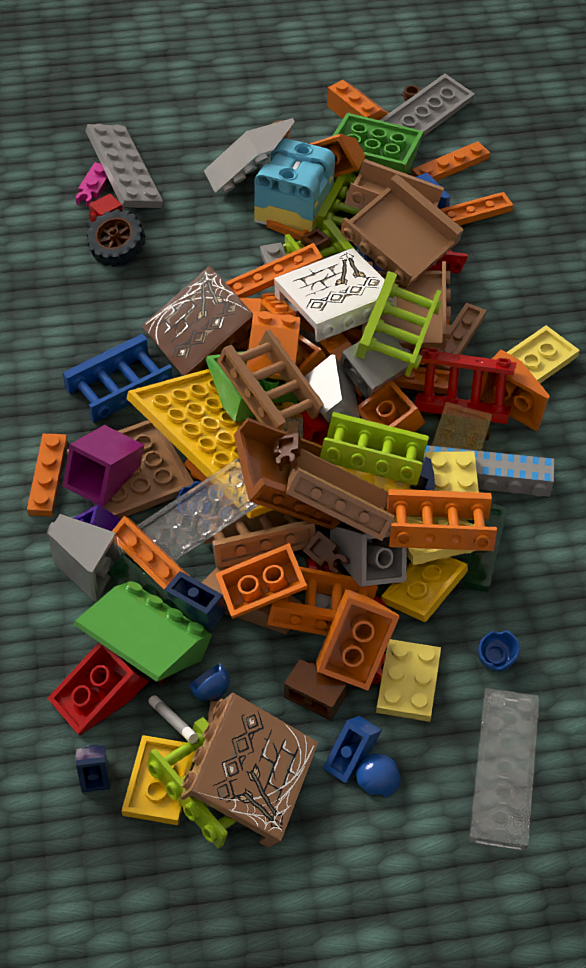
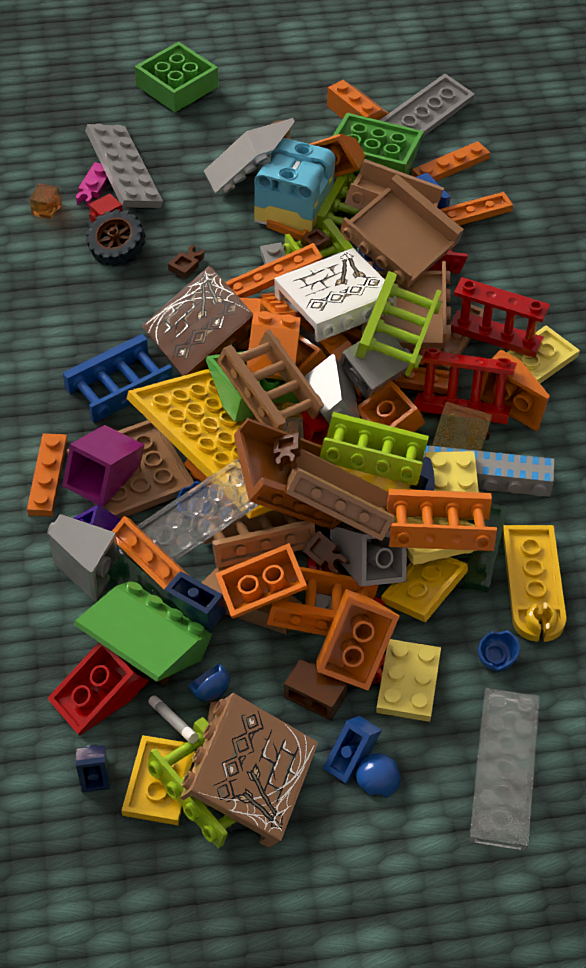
reddish brown plate [402,85,420,101] -> none
none -> clear orange brick [29,183,62,219]
none -> bright green slope [135,42,219,112]
none -> reddish brown plate [168,245,205,279]
none -> red fence [450,277,550,358]
none -> yellow plate [502,525,566,642]

